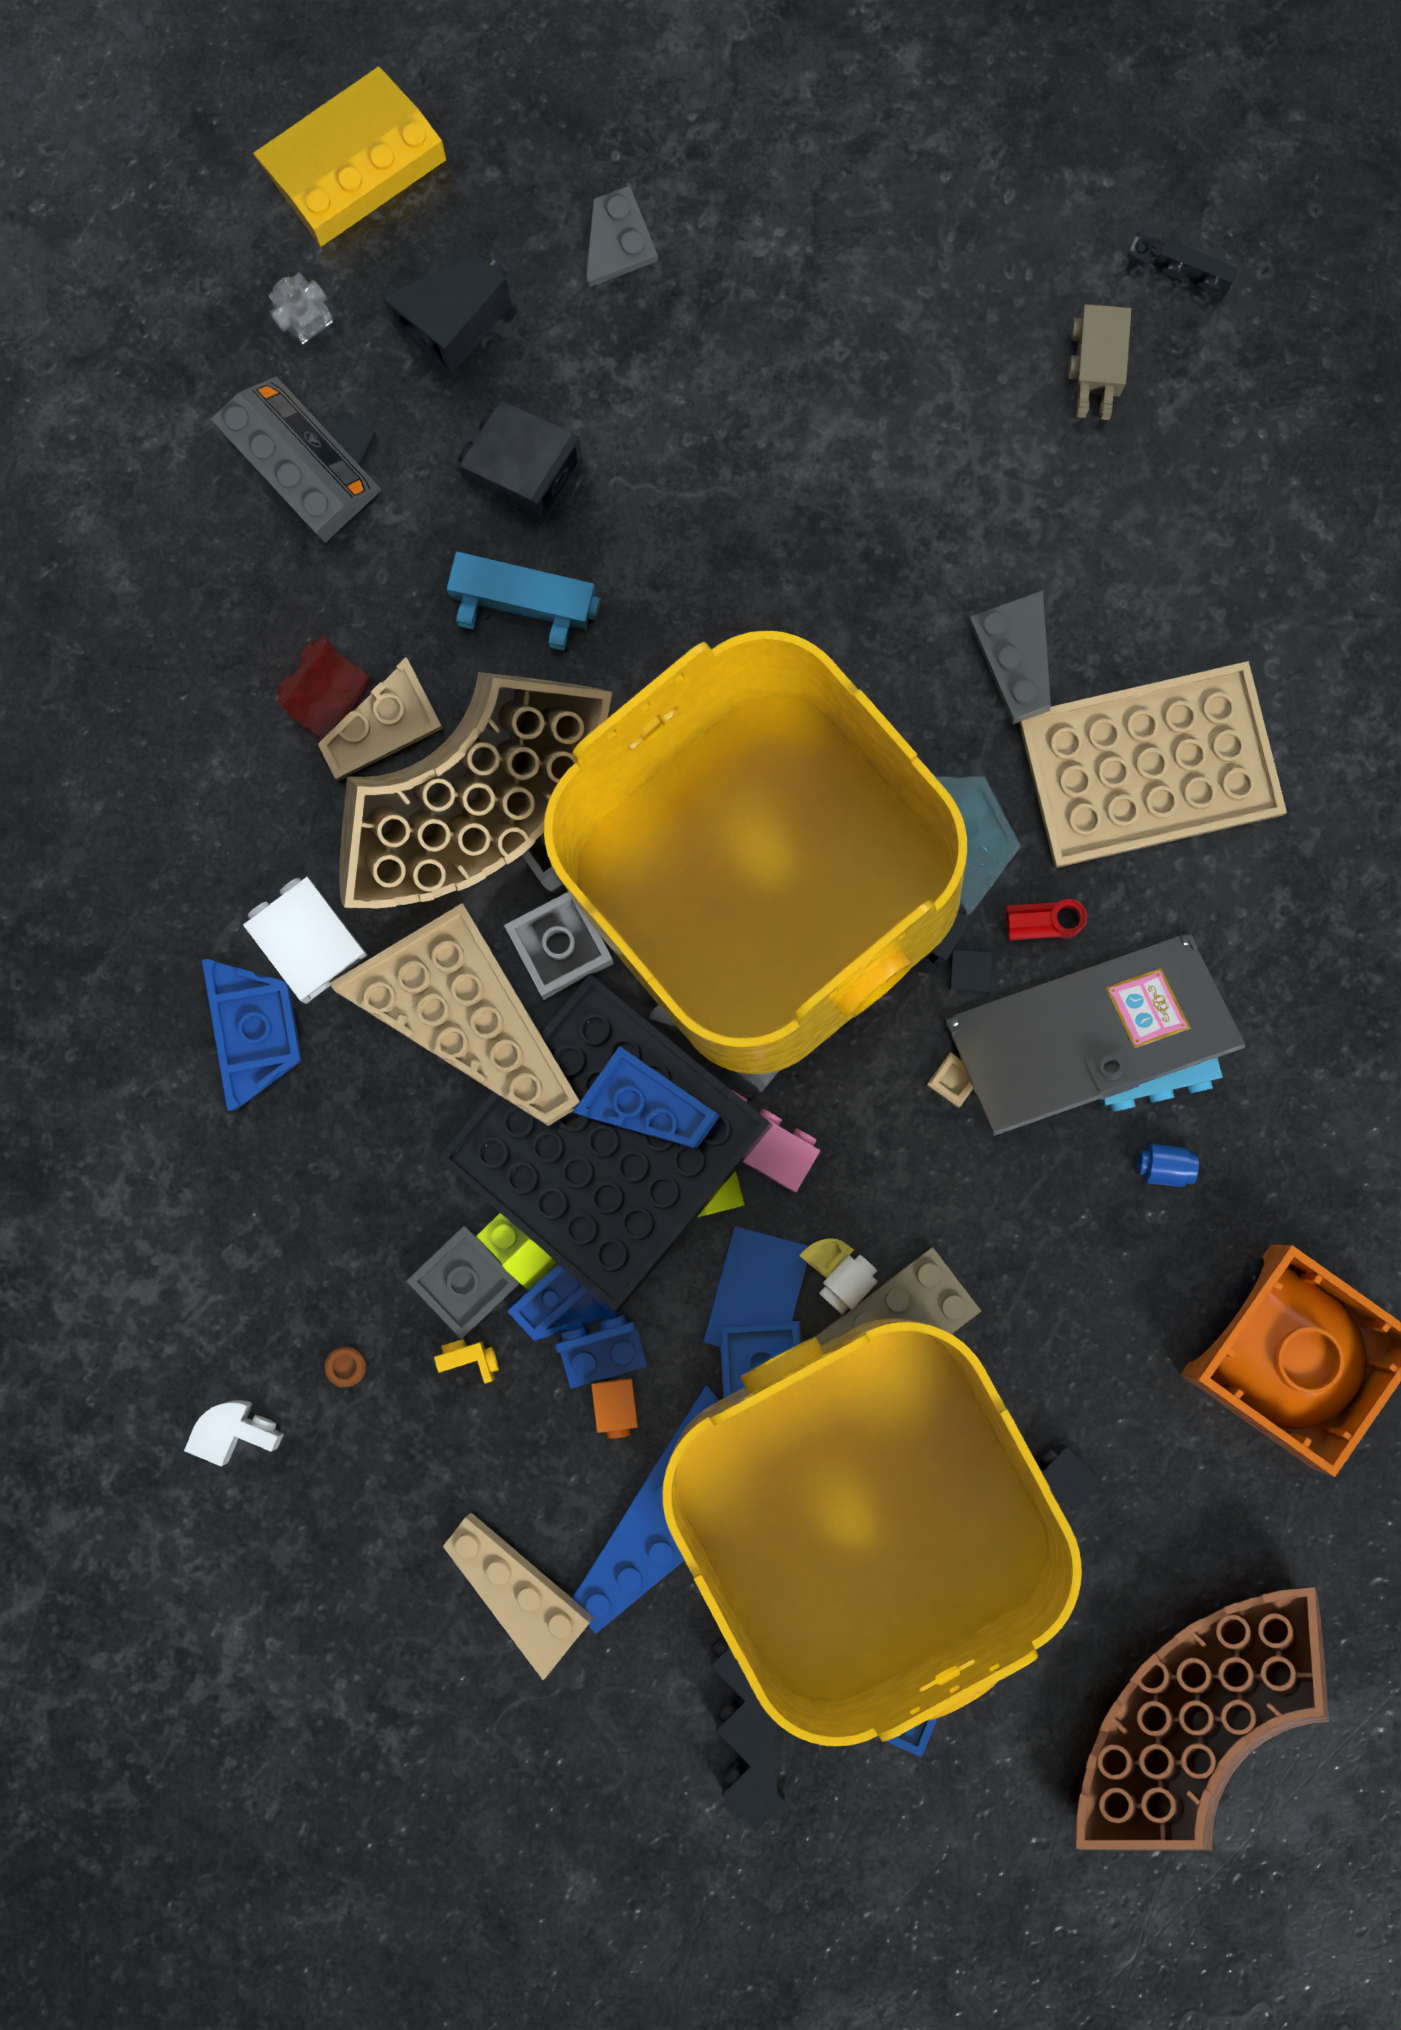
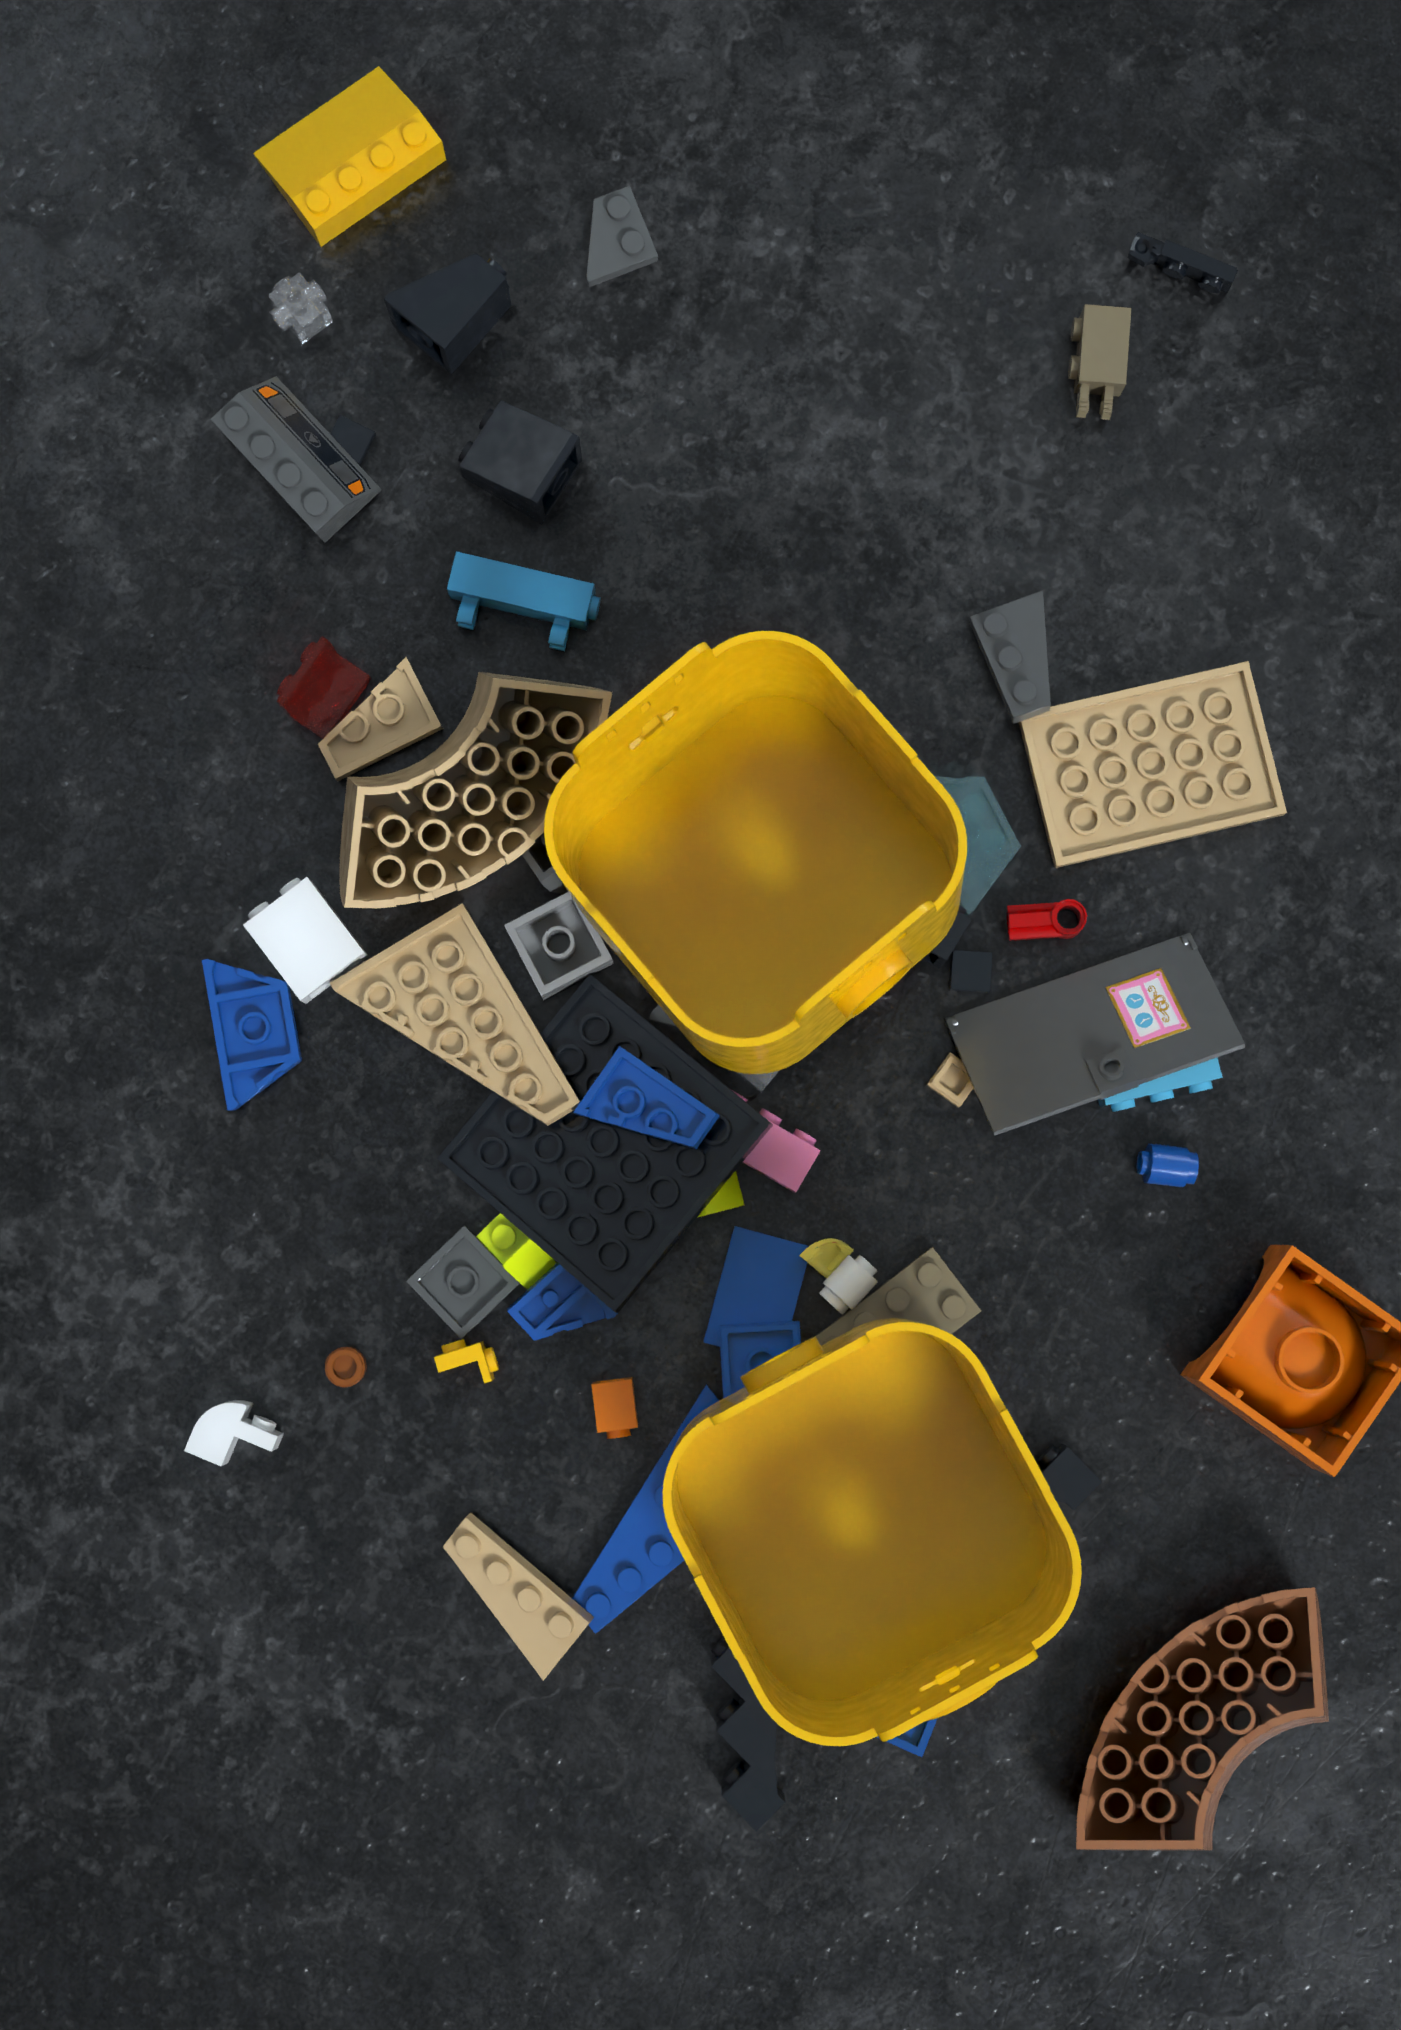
blue bracket [554,1315,648,1389] -> none

